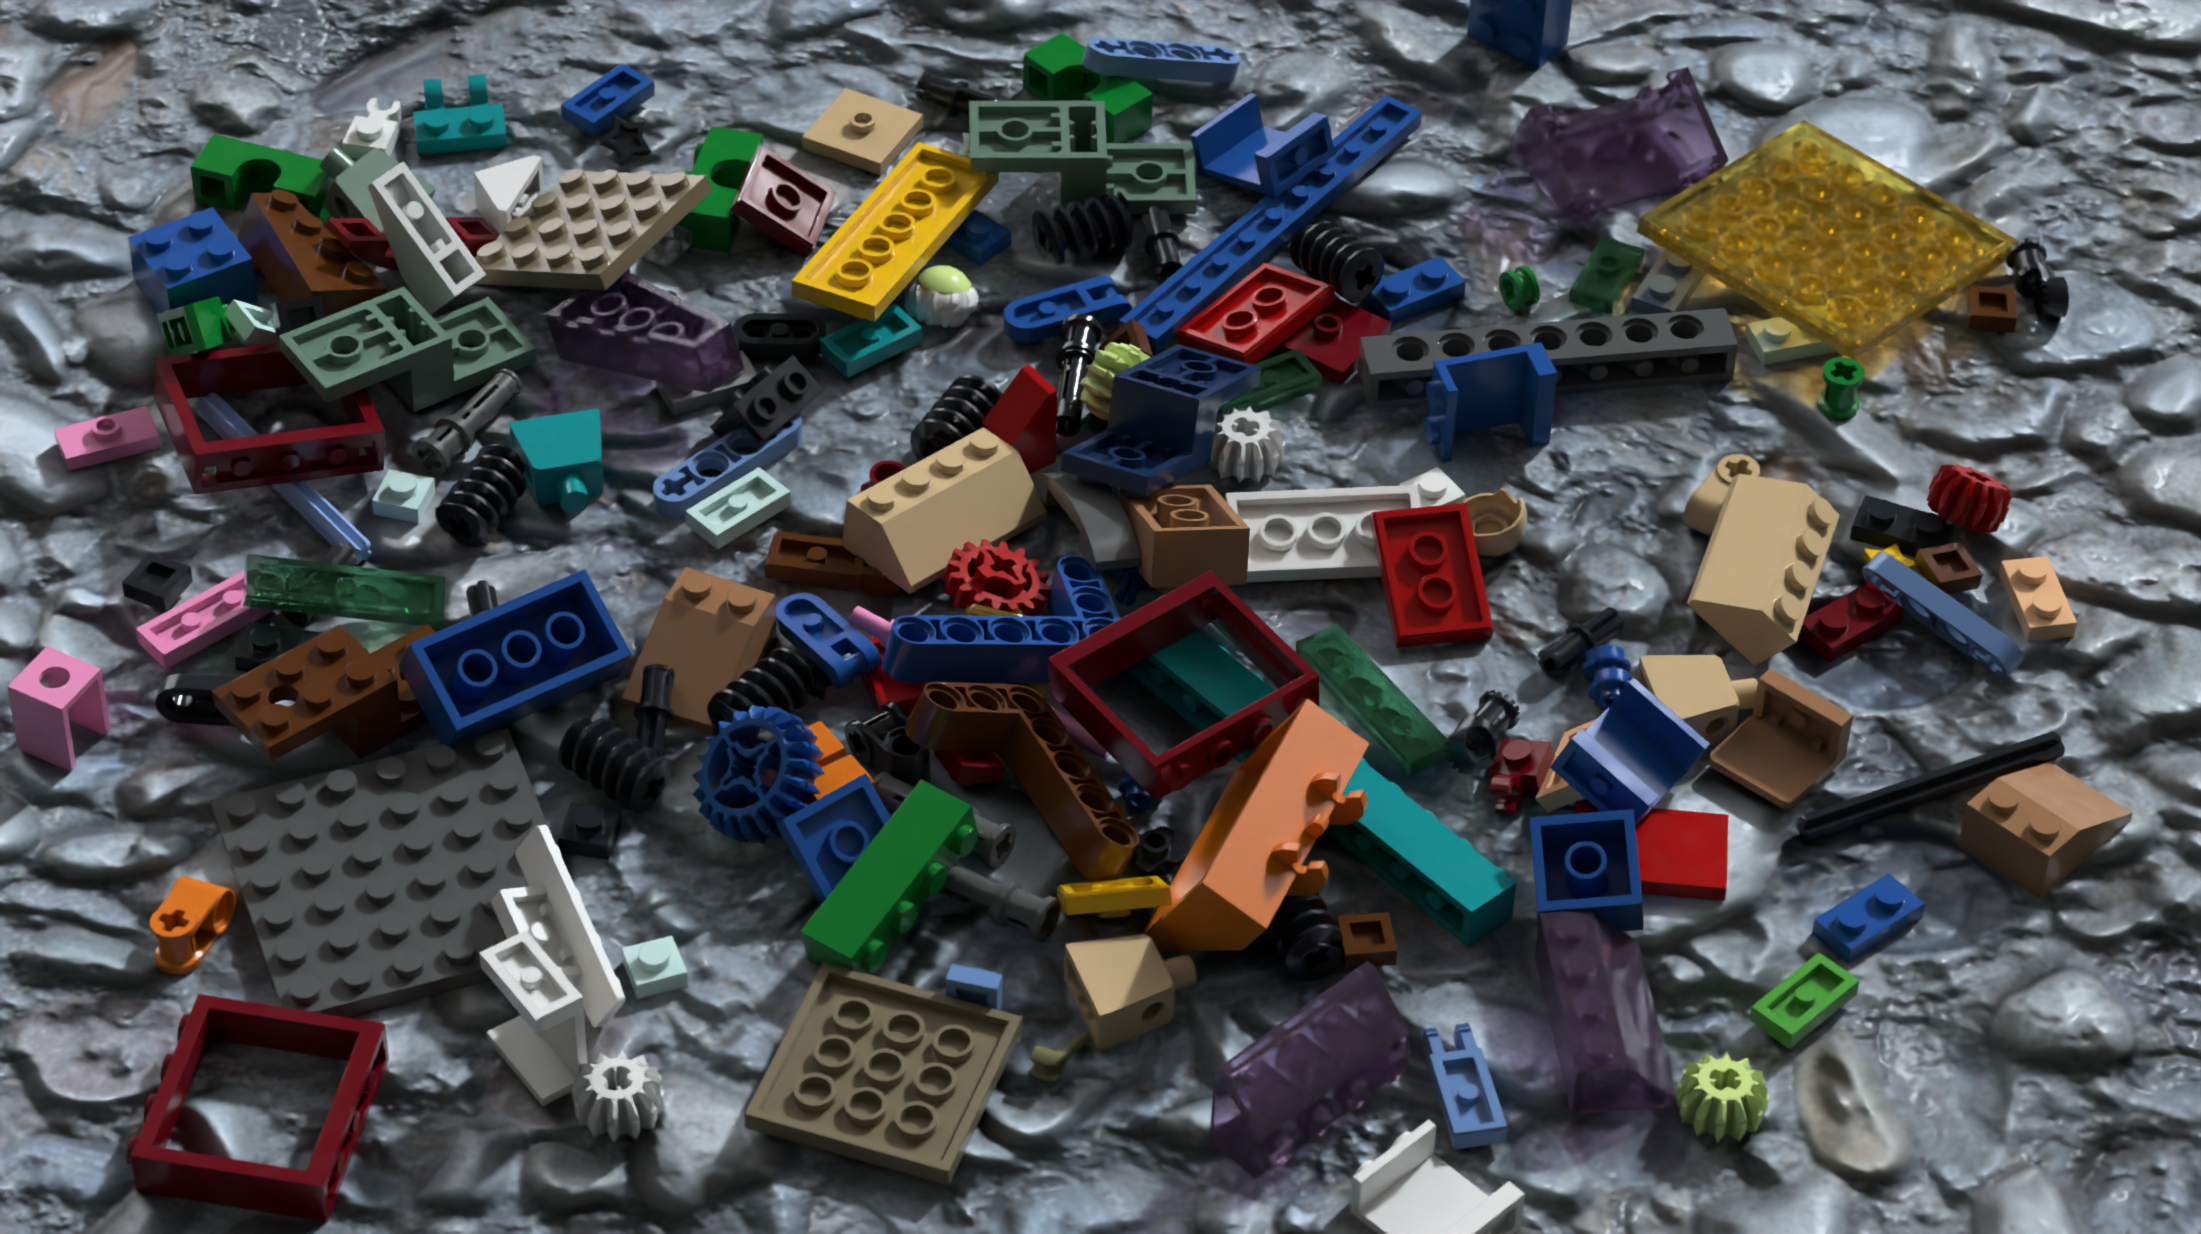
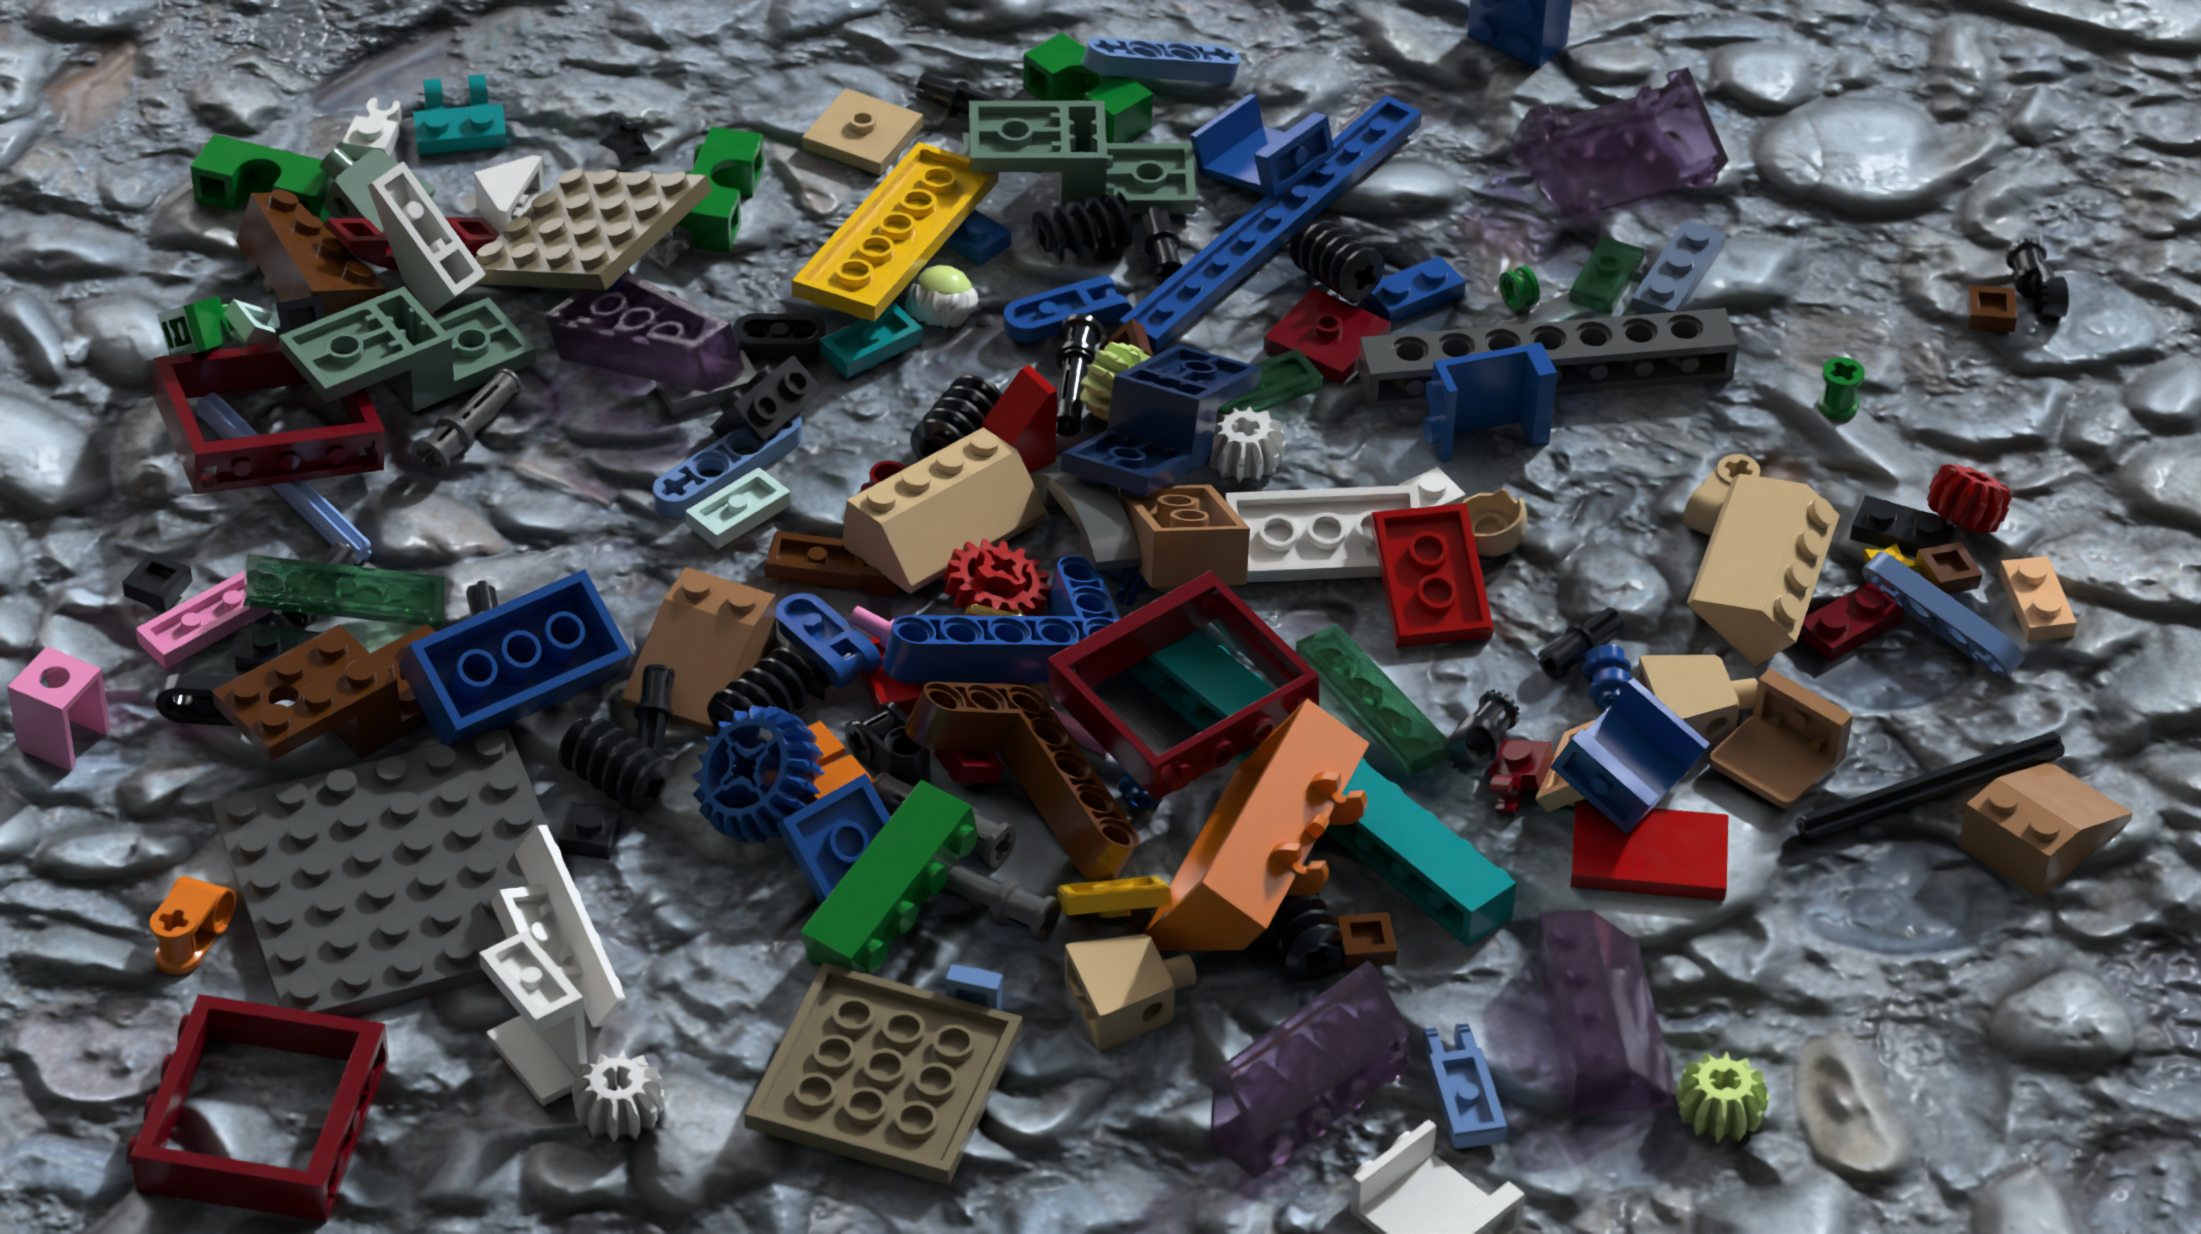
bright pink plate [54,406,161,471] -> none
blue brick [128,207,257,313] -> none
light aqua plate [372,469,436,524] -> none
black piece [435,444,527,548] -> none
teal torso [509,408,604,513] -> none
blue plate [561,63,655,137] -> none
light aqua plate [622,935,688,999] -> none
plate [730,145,836,258] -> none
olive hand [1029,1031,1092,1084] -> none
black plate [1134,826,1185,876] -> none
red tile [1175,263,1336,365] -> none
blue brick [1529,809,1644,938] -> none
clear yellow plate [1636,120,2018,360] -> none
light aqua plate [1745,308,1850,365] -> none
bright green plate [1749,952,1860,1049] -> none
blue plate [1812,873,1925,964] -> none

